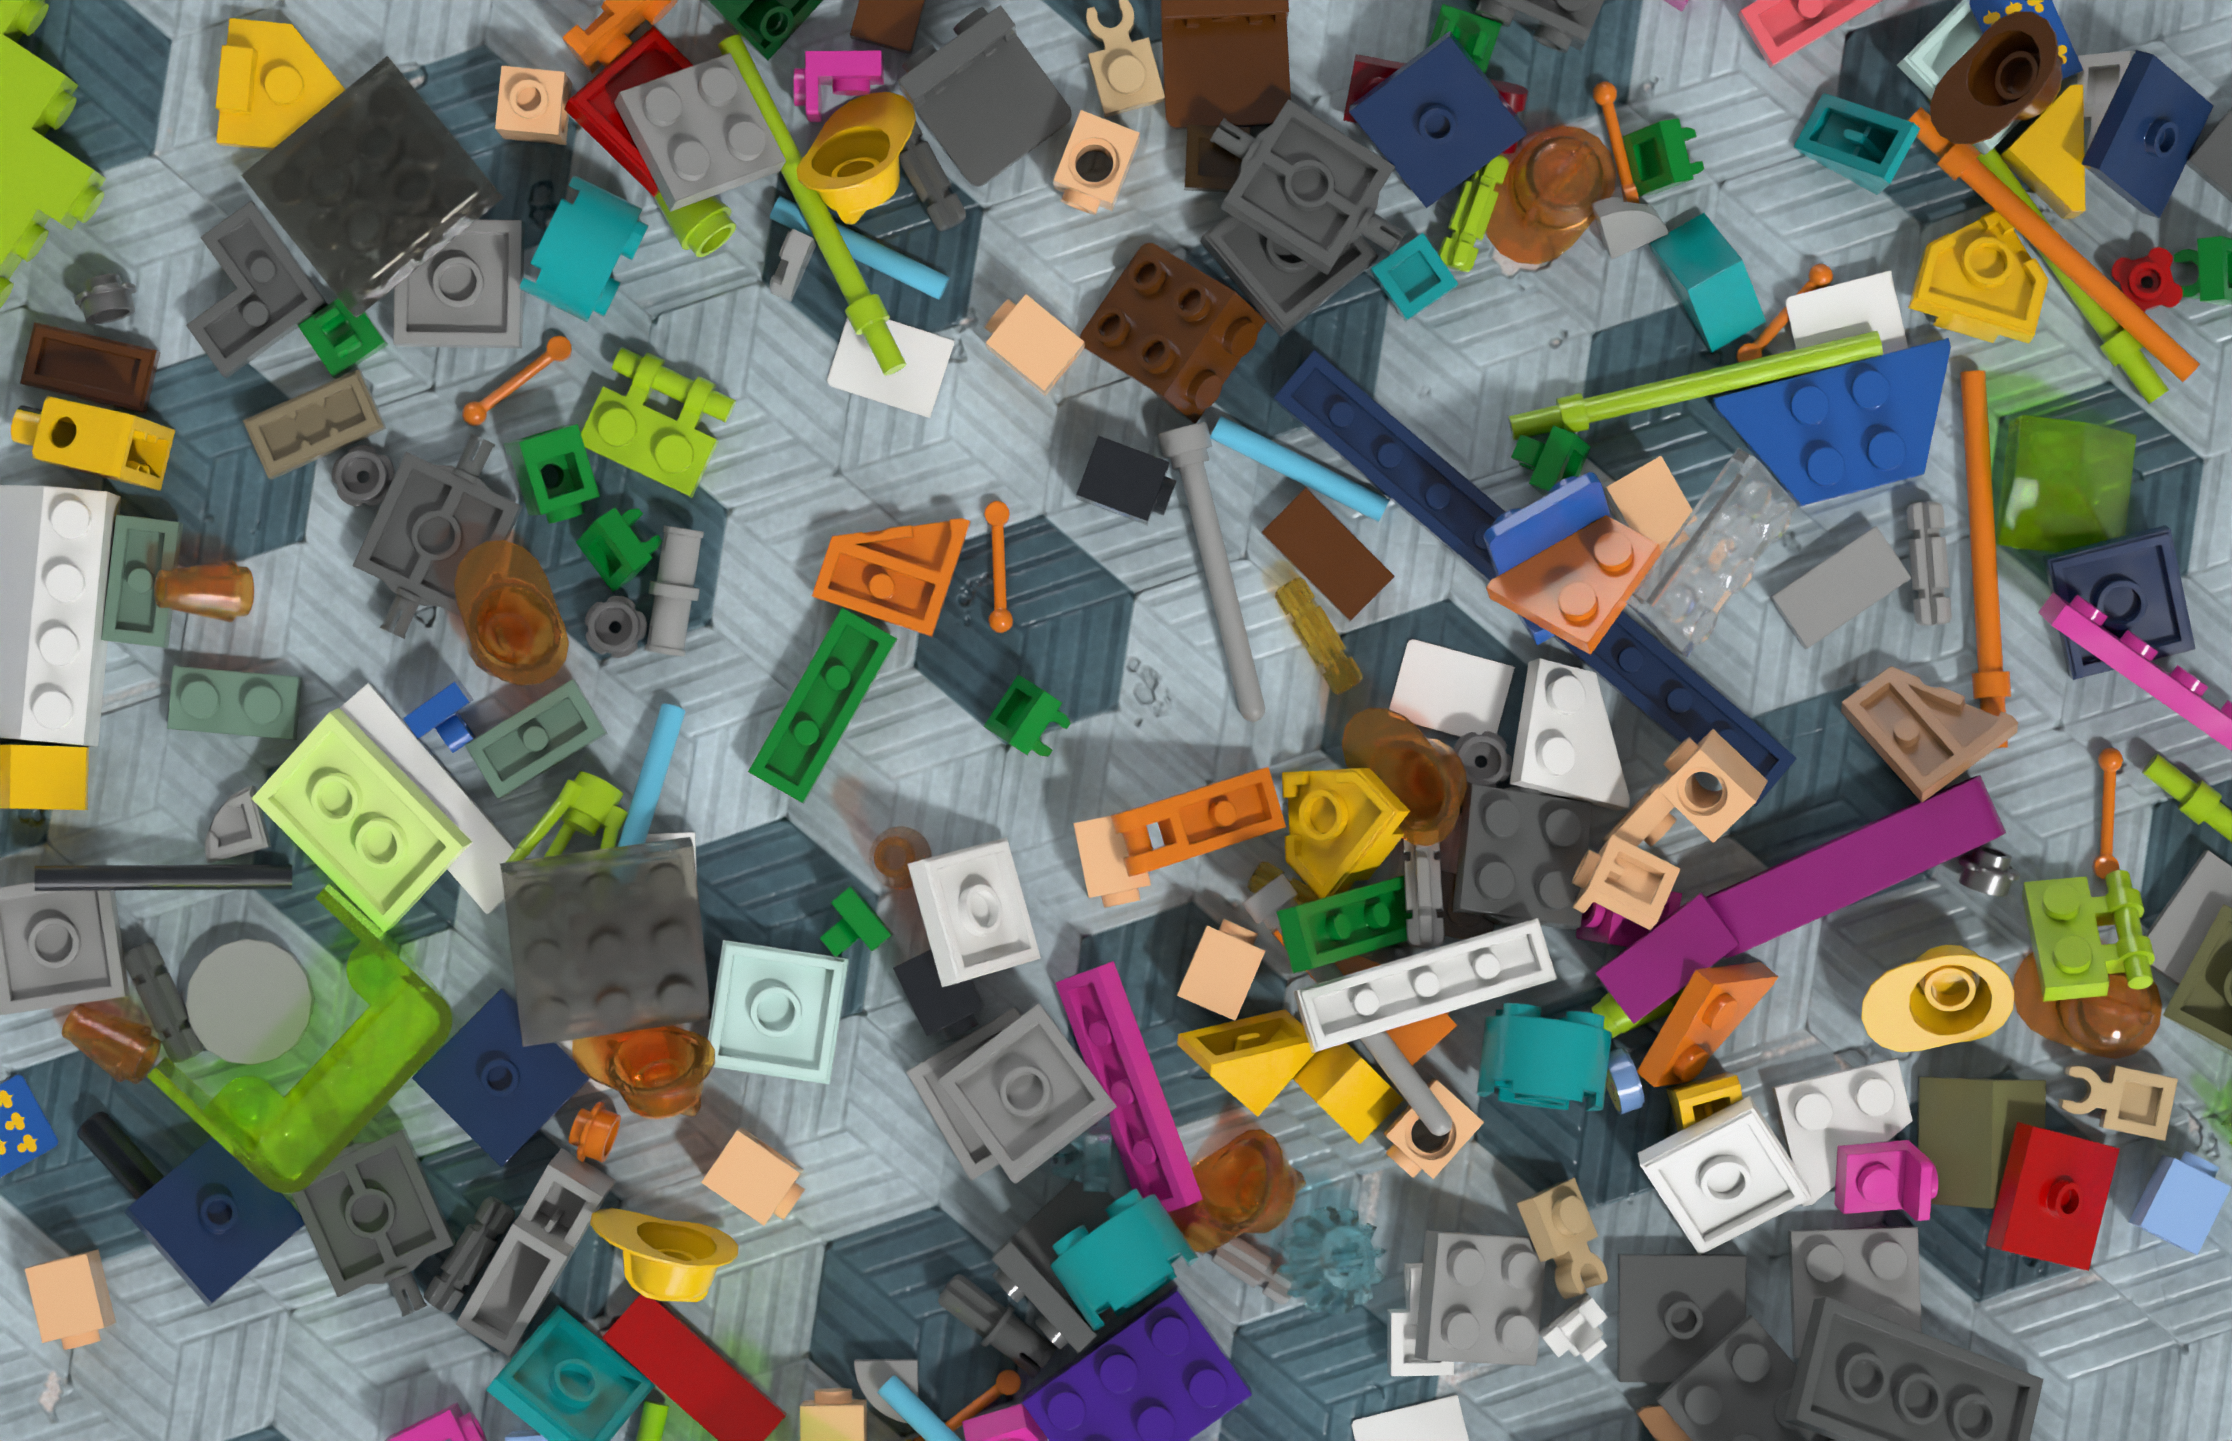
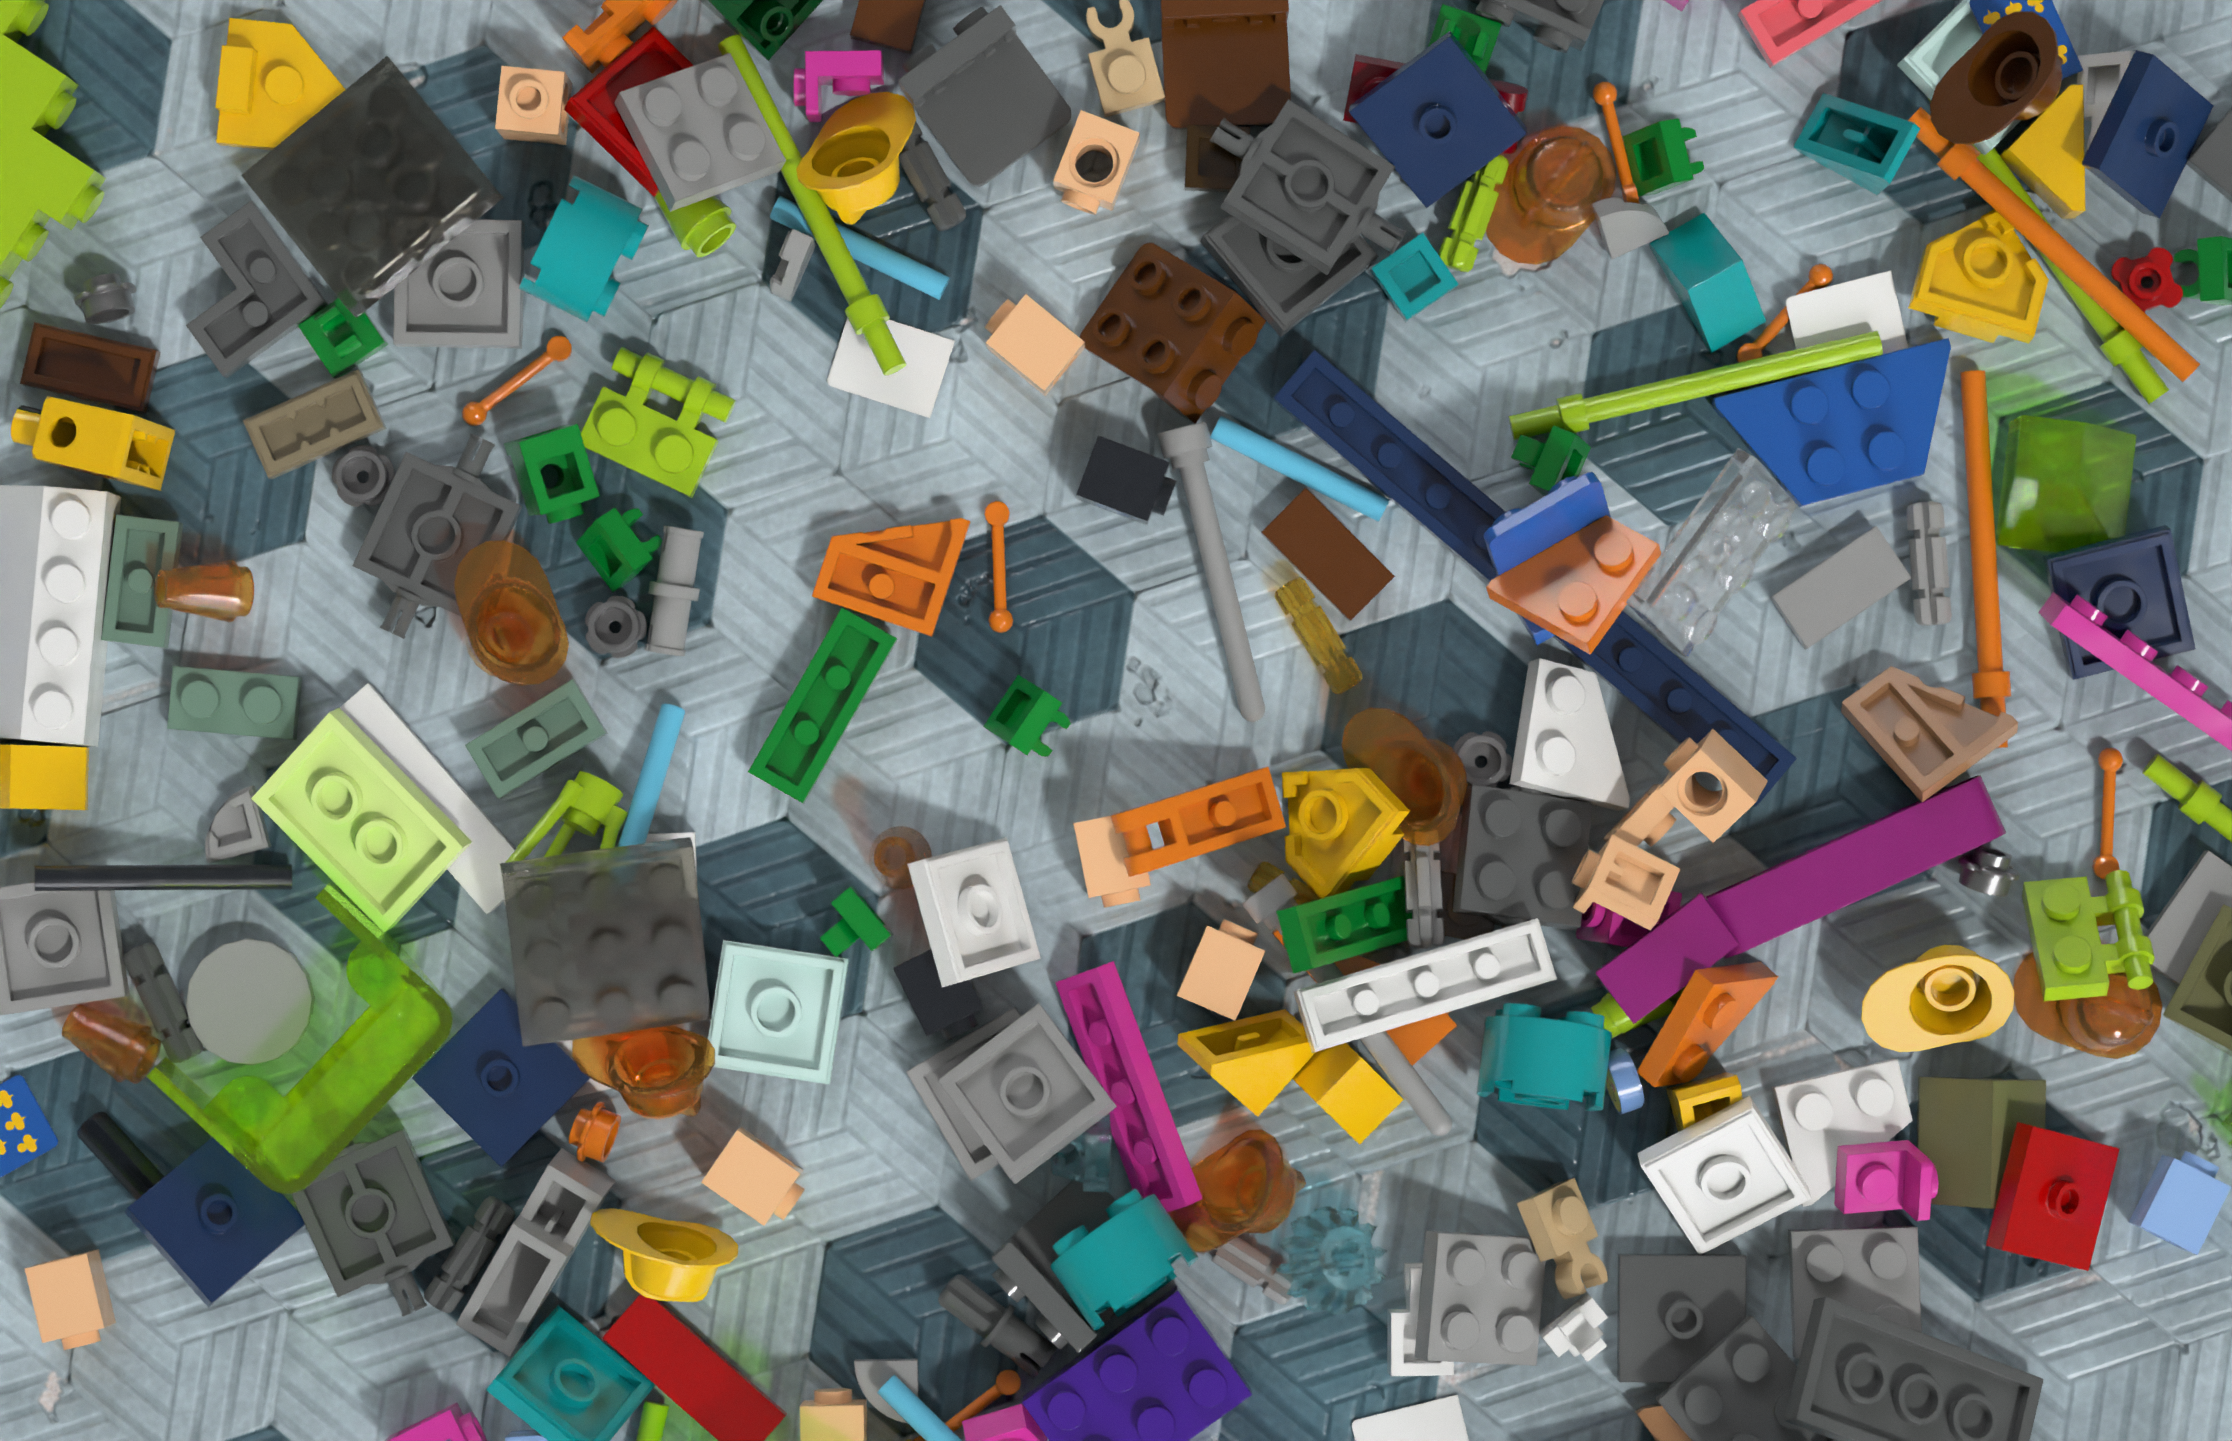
blue tile [403,680,476,753] -> none
light nougat brick [1383,1077,1484,1179] -> none
white sticker [1389,639,1515,737] -> none
light nougat brick [1603,456,1699,558] -> none
tan plate [2058,1065,2178,1141] -> none

